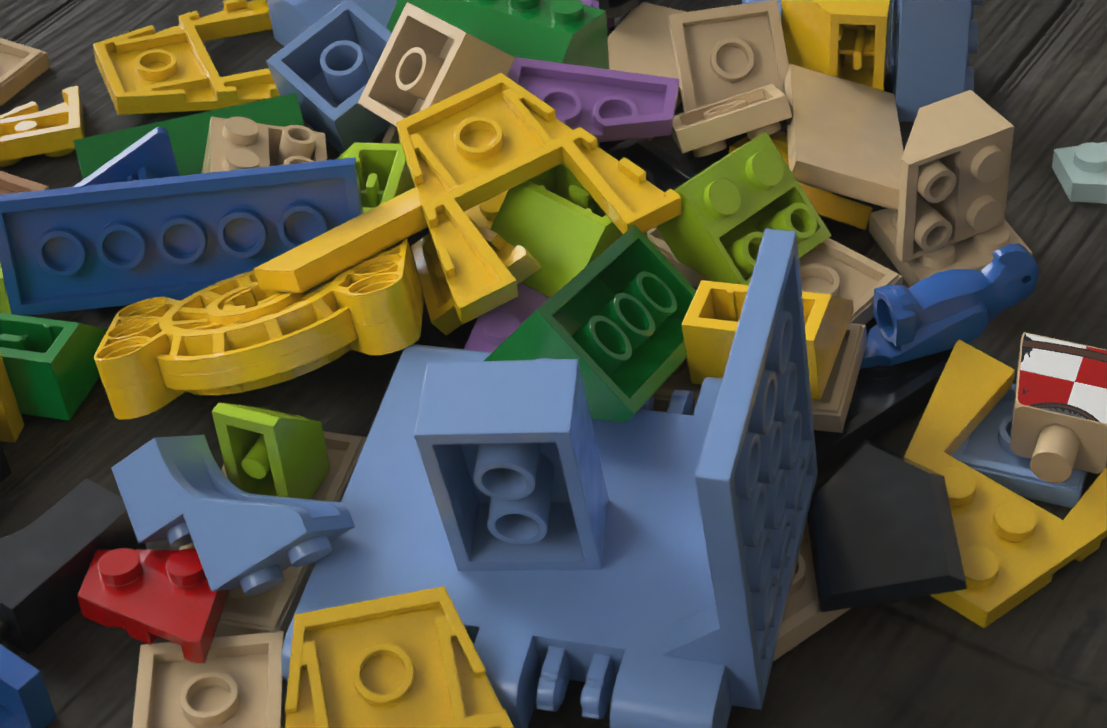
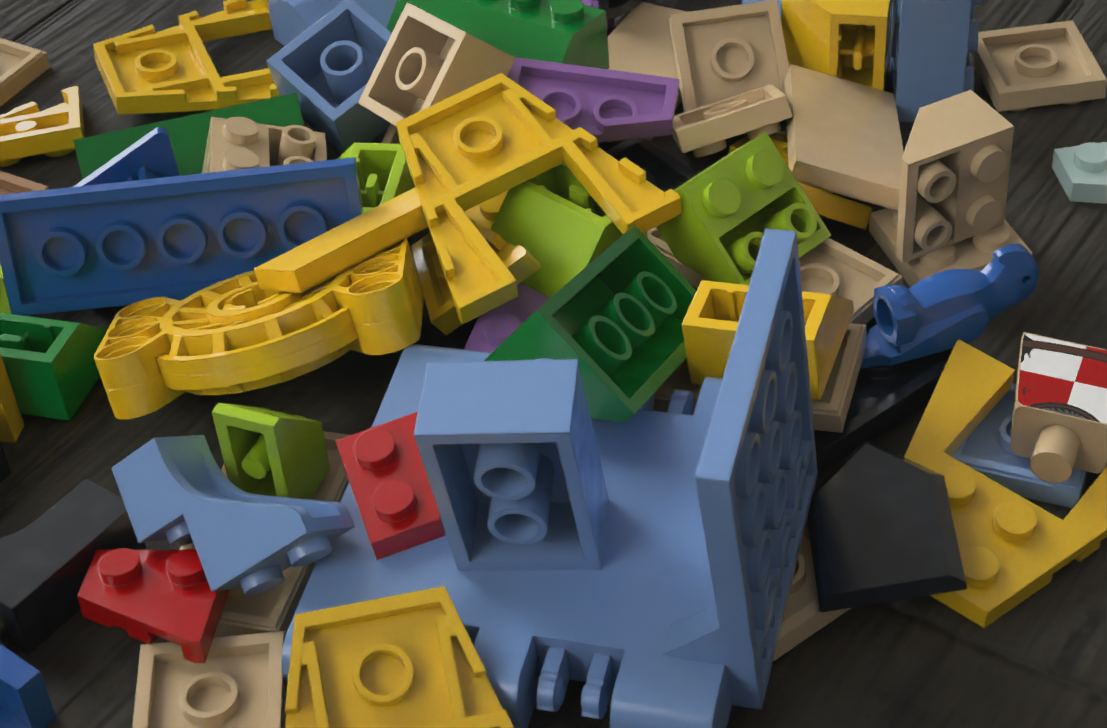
none -> red wing [335,411,445,560]
none -> tan plate [970,20,1107,112]

